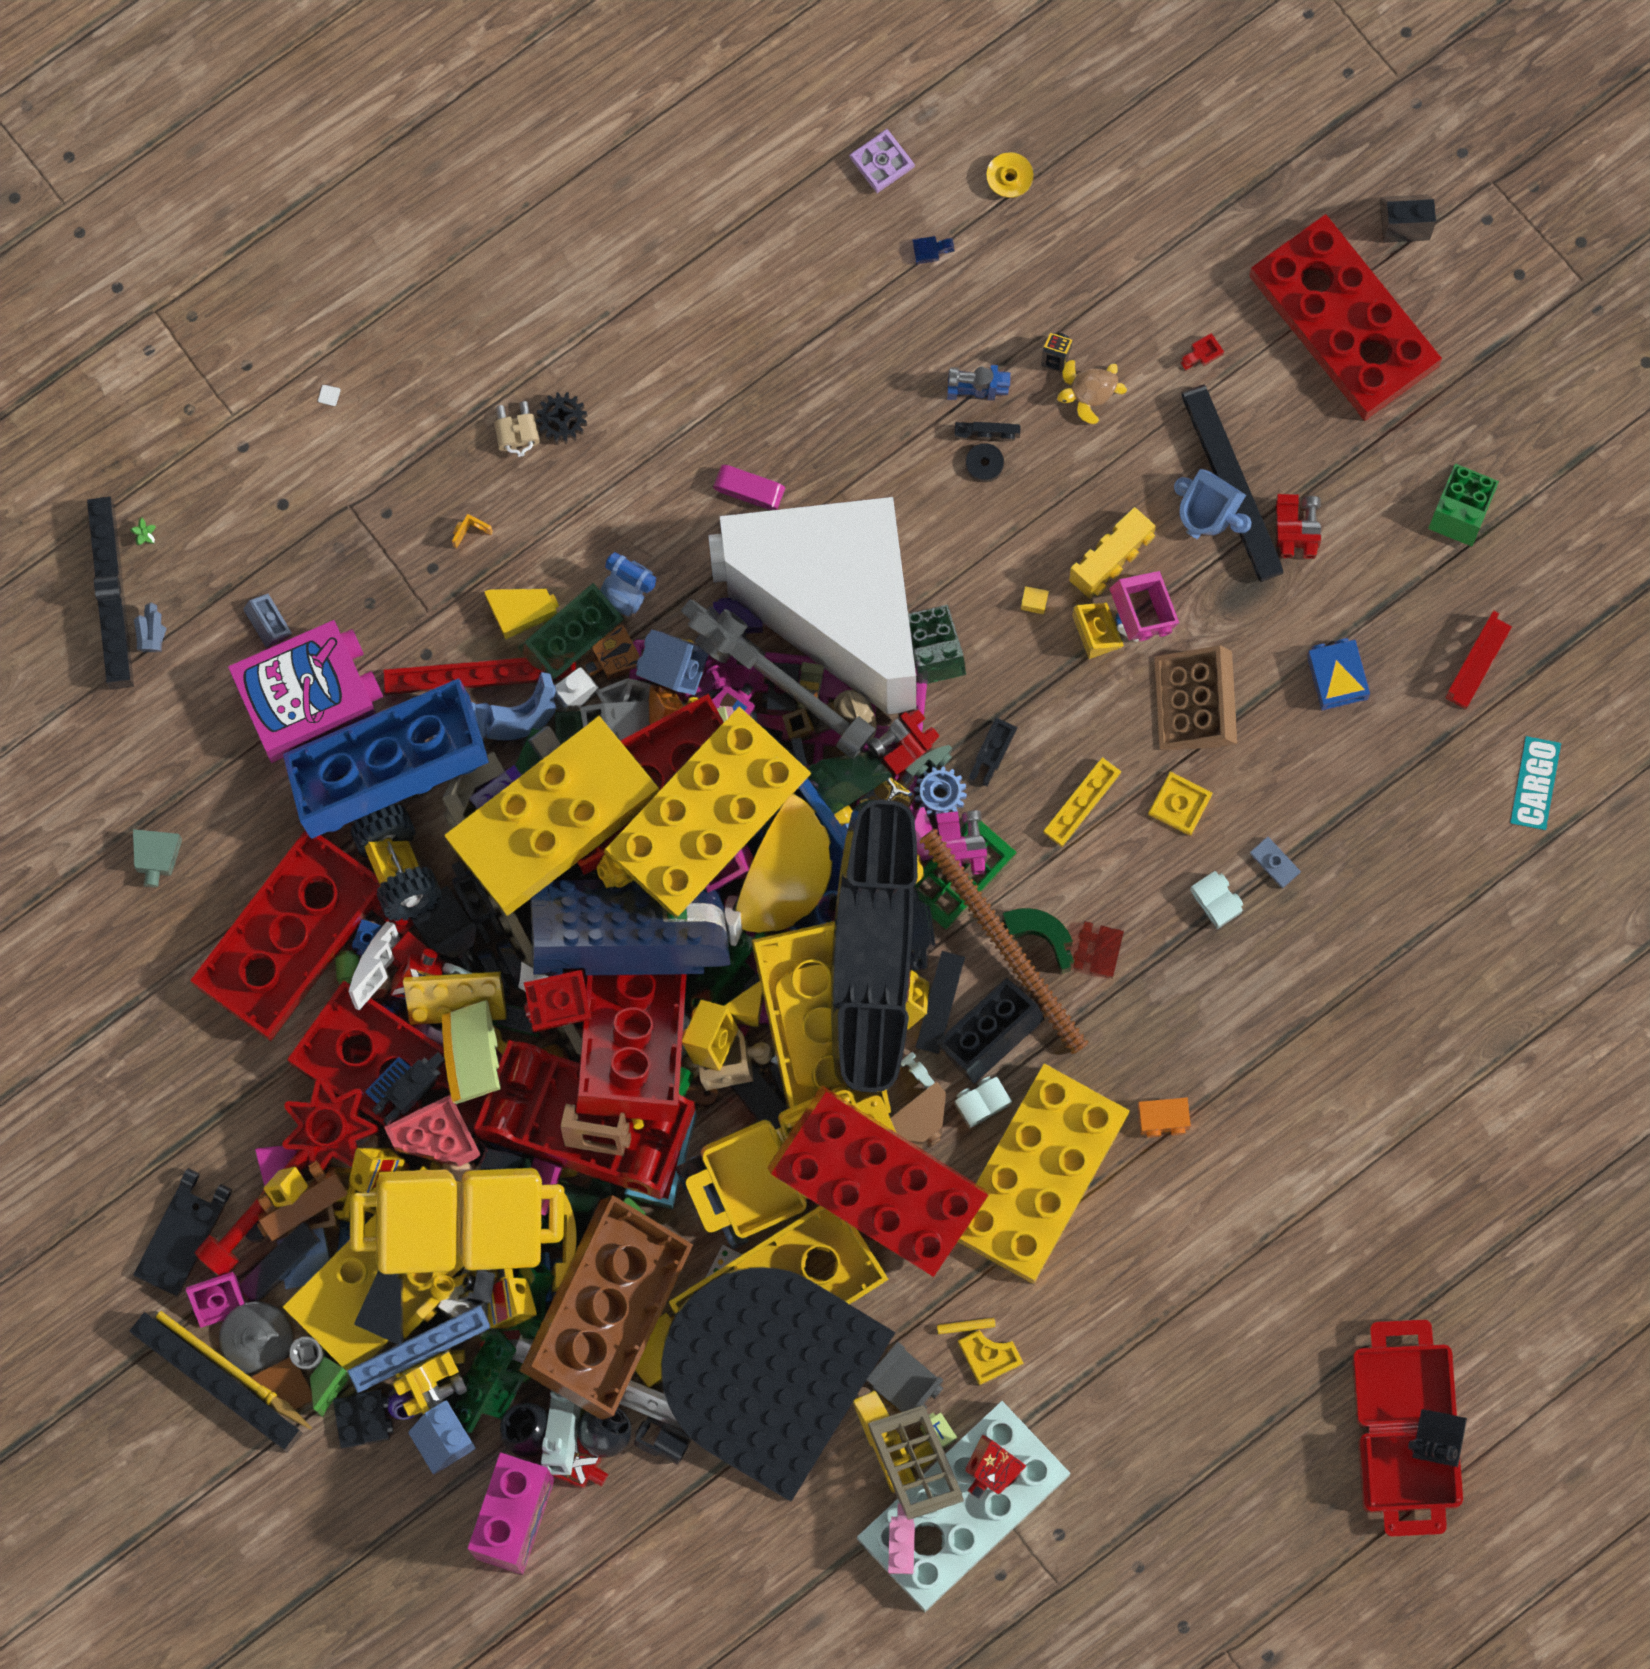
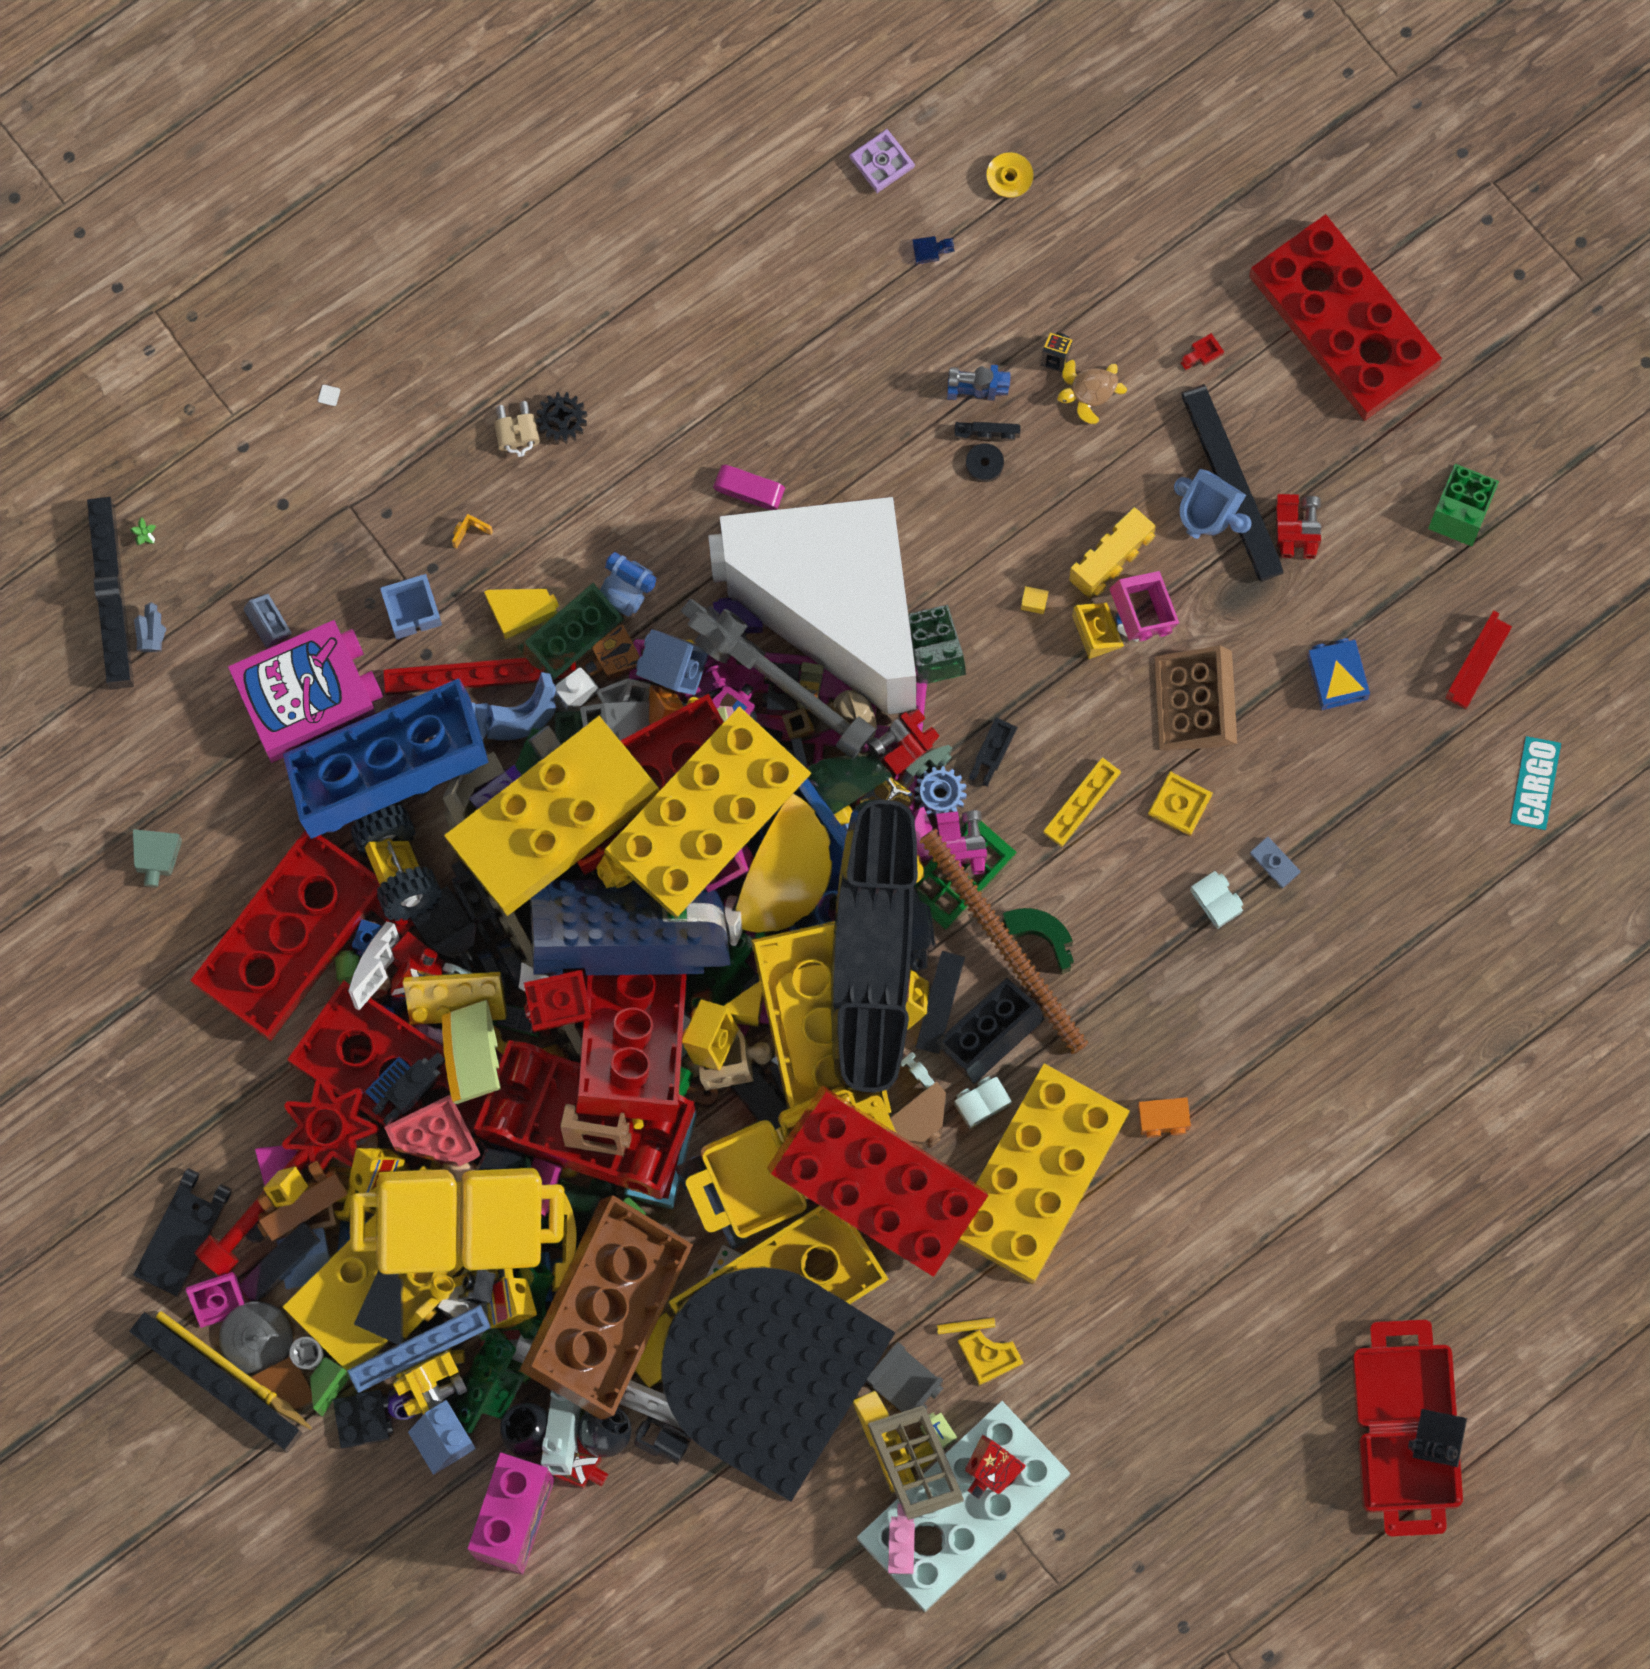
clear red plate [1073,921,1124,979] -> none
black slope [1380,194,1436,243] -> none
none -> medium blue piece [380,574,442,640]

